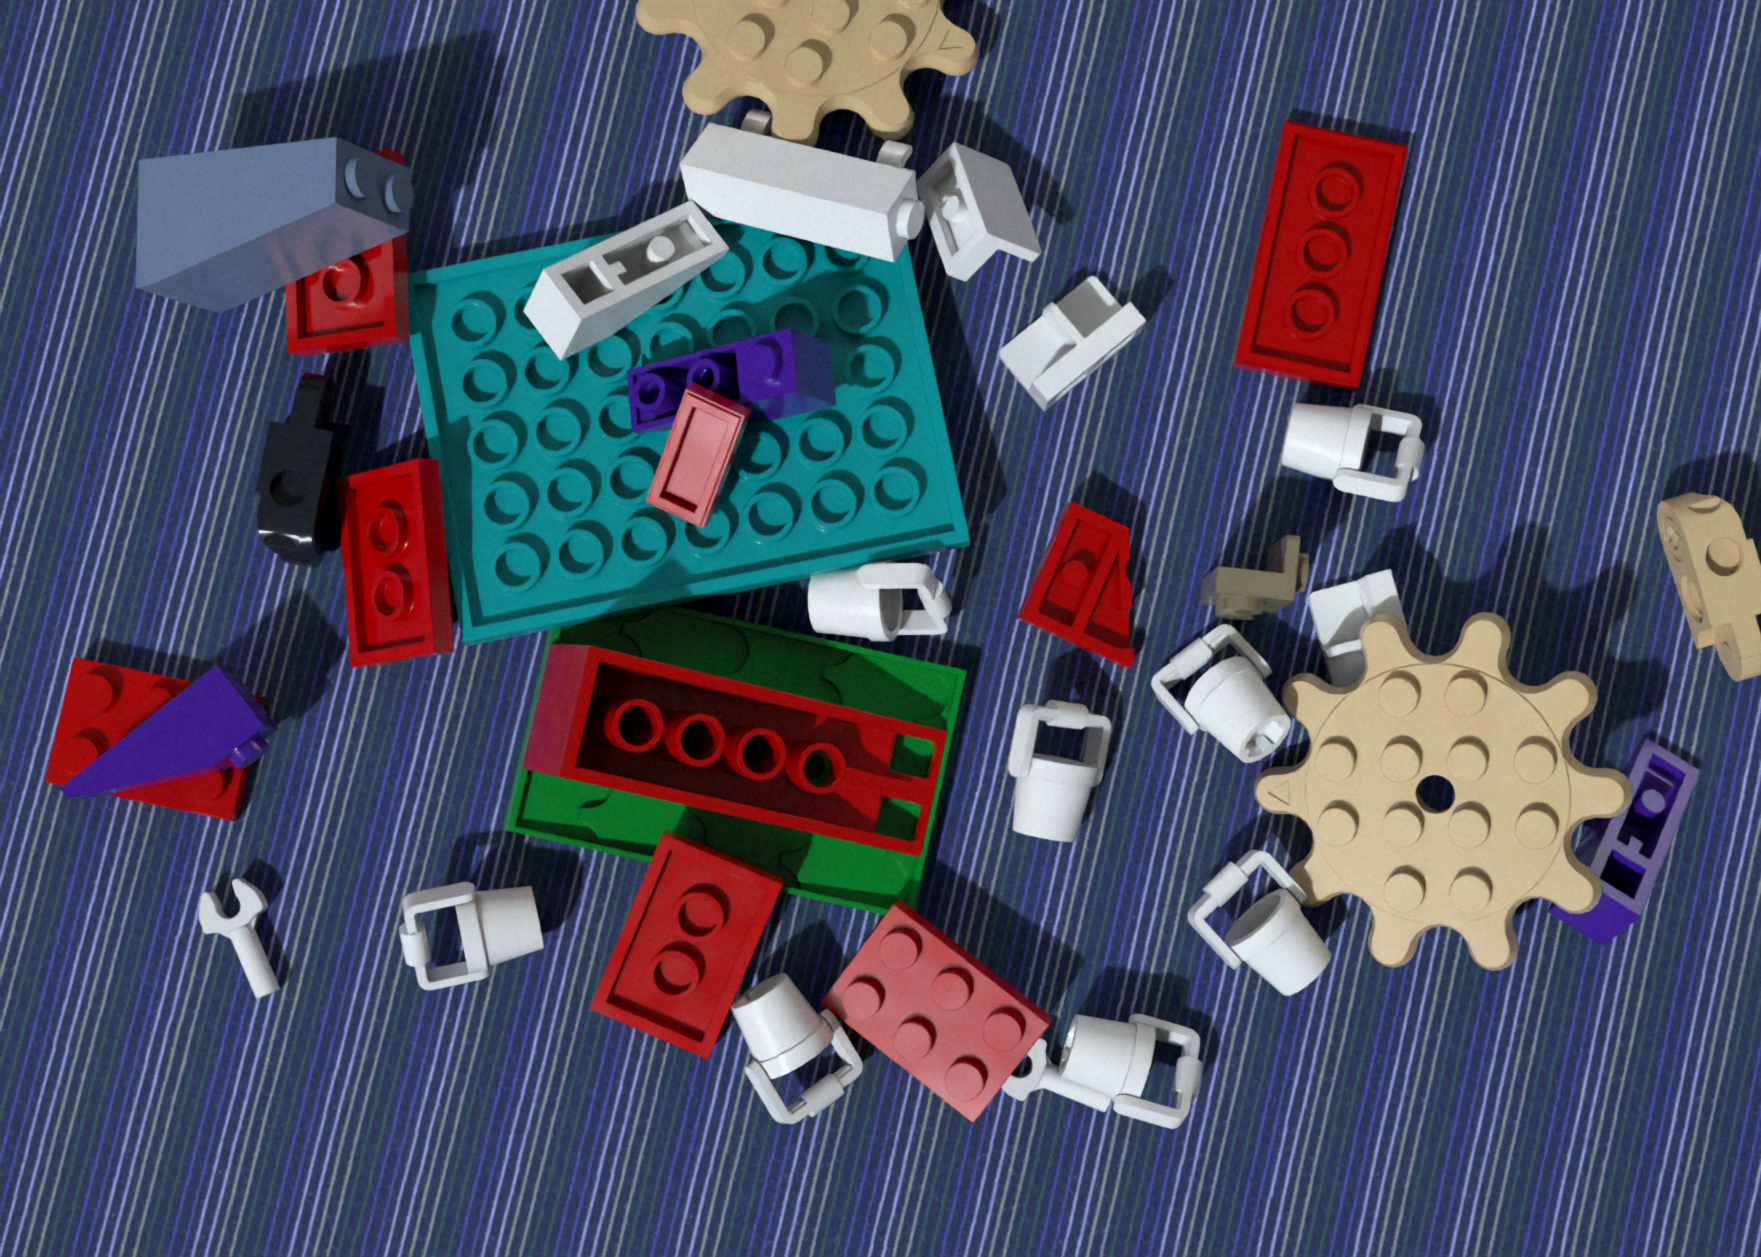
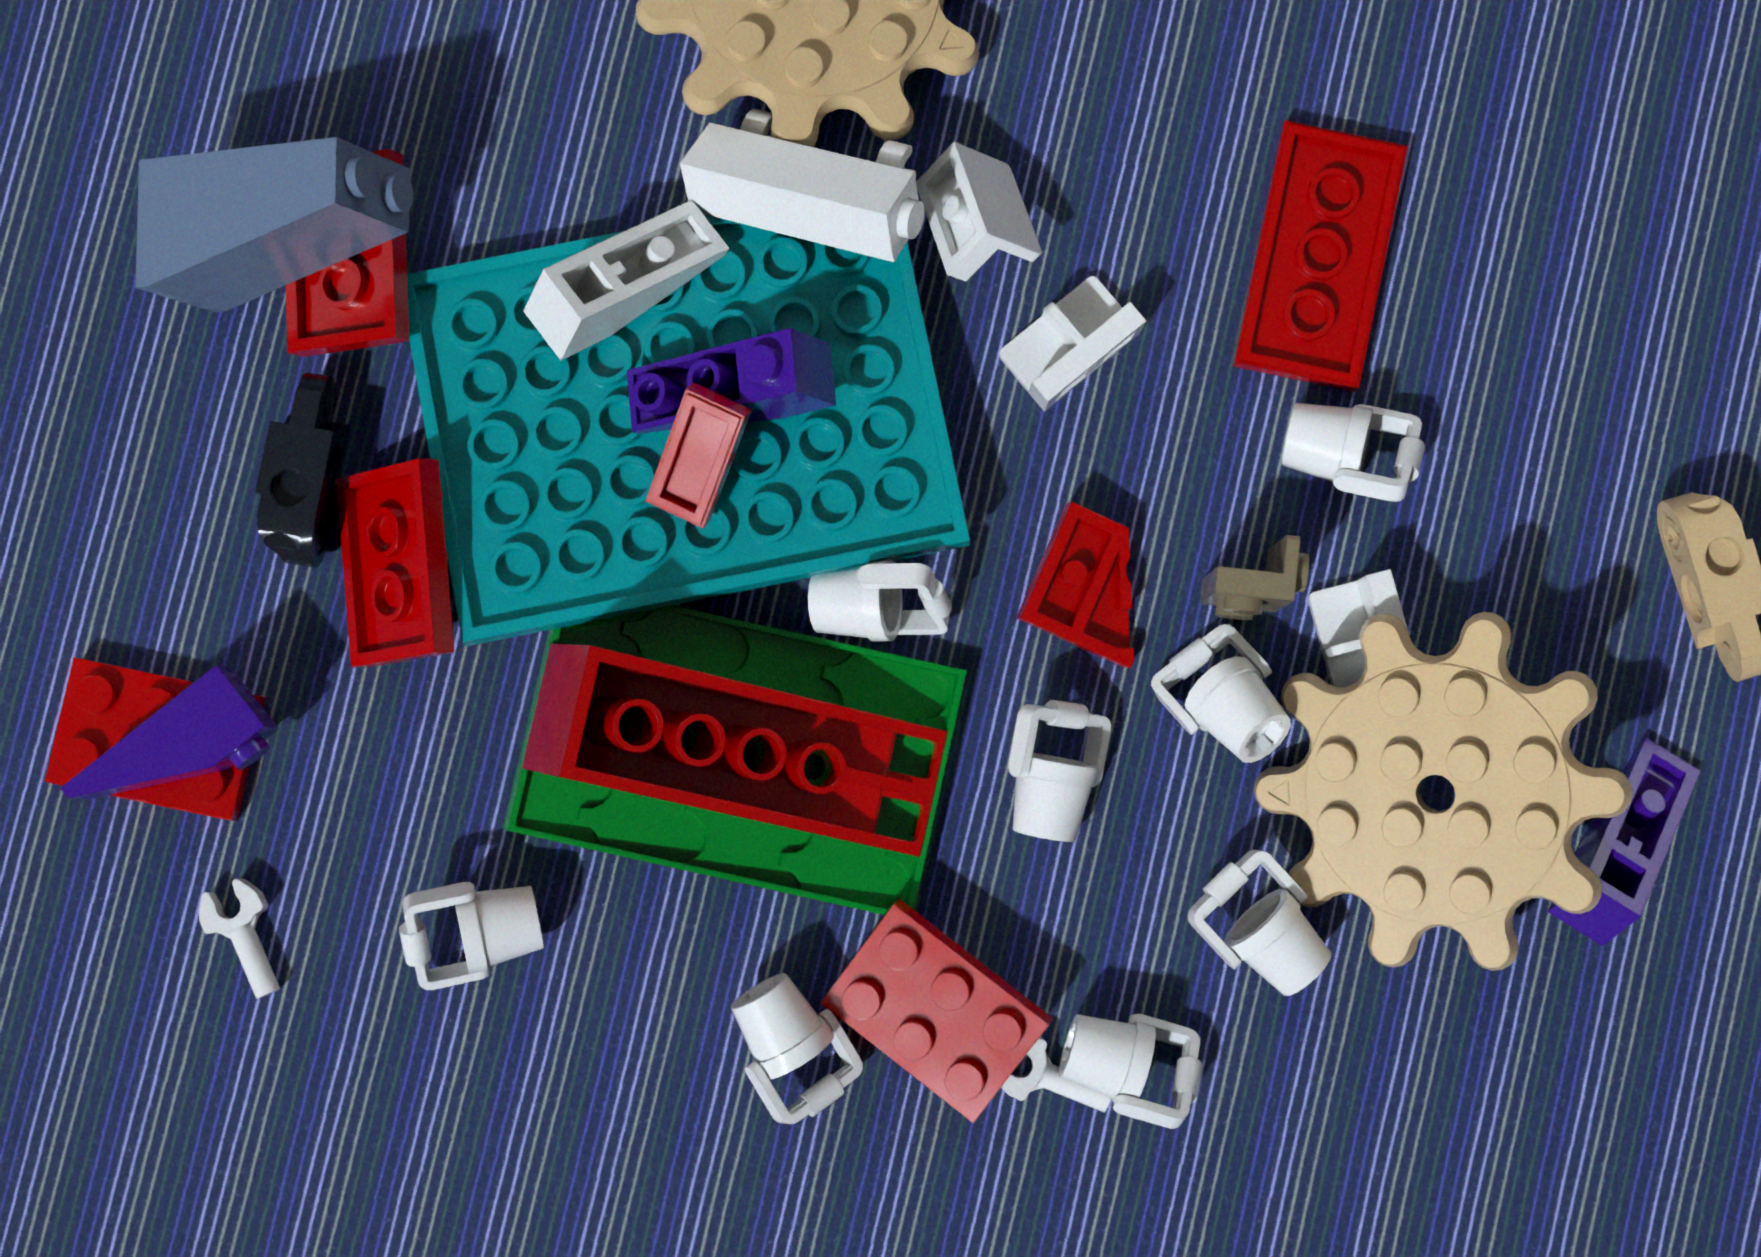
red plate [589,829,785,1059] -> none

